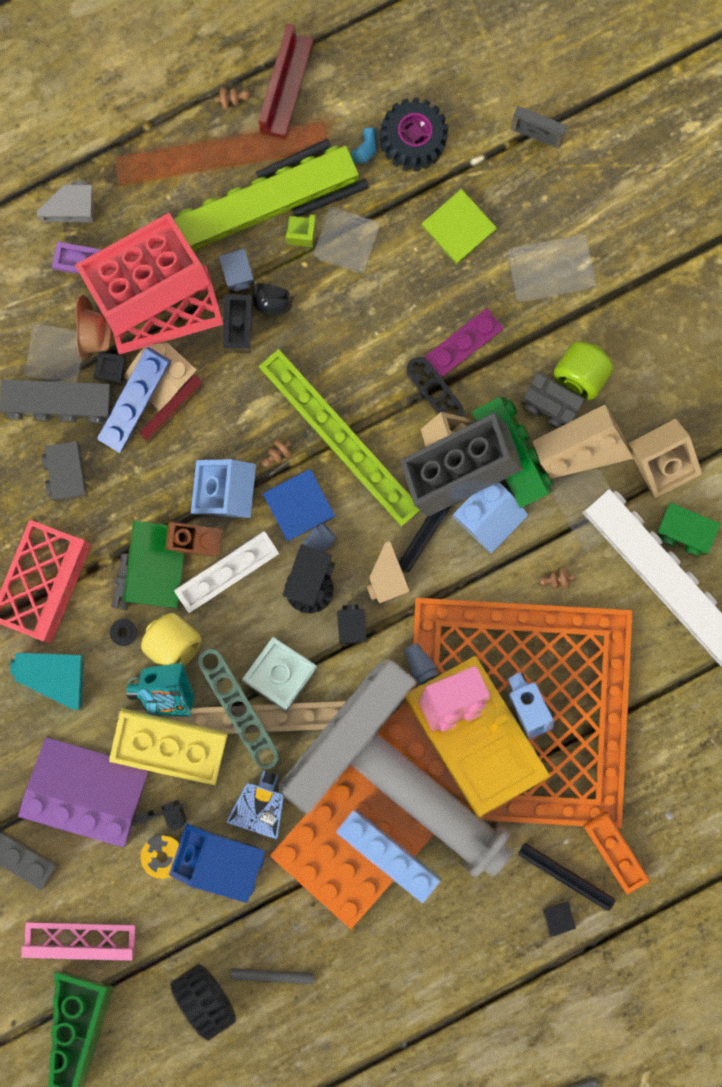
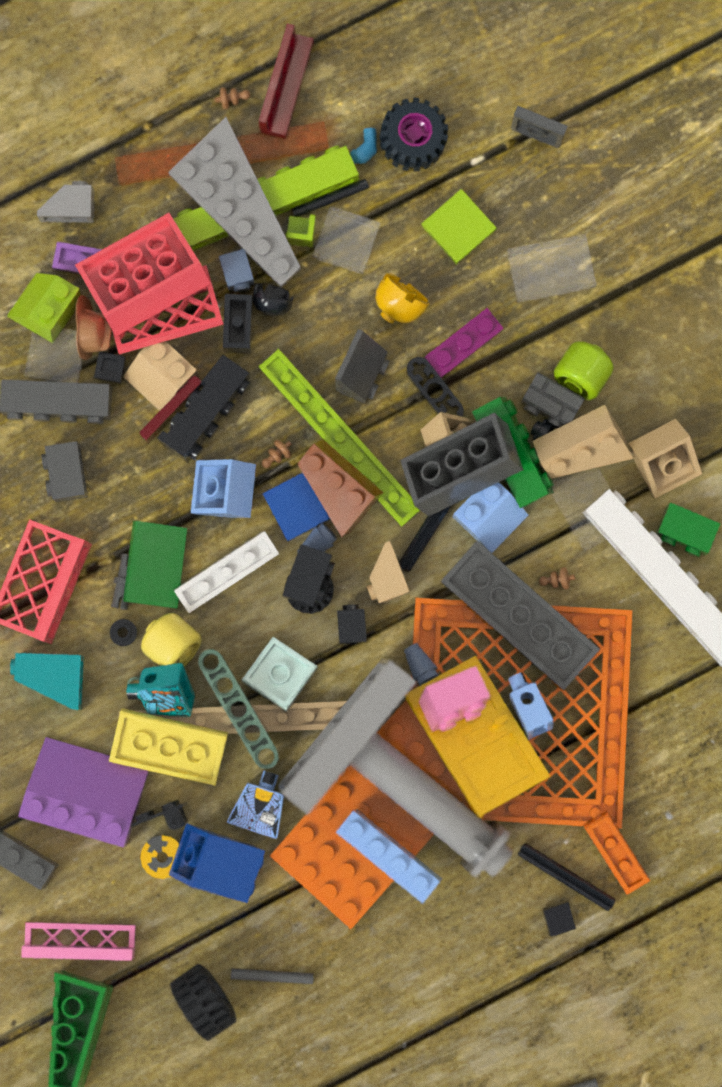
plate [97,346,172,453] -> none
dark orange slope [166,522,222,557] -> none
black bar [256,138,332,179] -> none
none -> lime slope [7,273,81,343]
none -> black wedge [157,355,251,463]
none -> light grey wing [168,117,301,288]
none -> wedge [298,439,384,537]
none -> dark grey slope [335,329,390,404]
none -> yellow cylinder [375,273,430,324]
none -> dark grey plate [441,541,600,690]
none -> black plate [531,419,554,441]

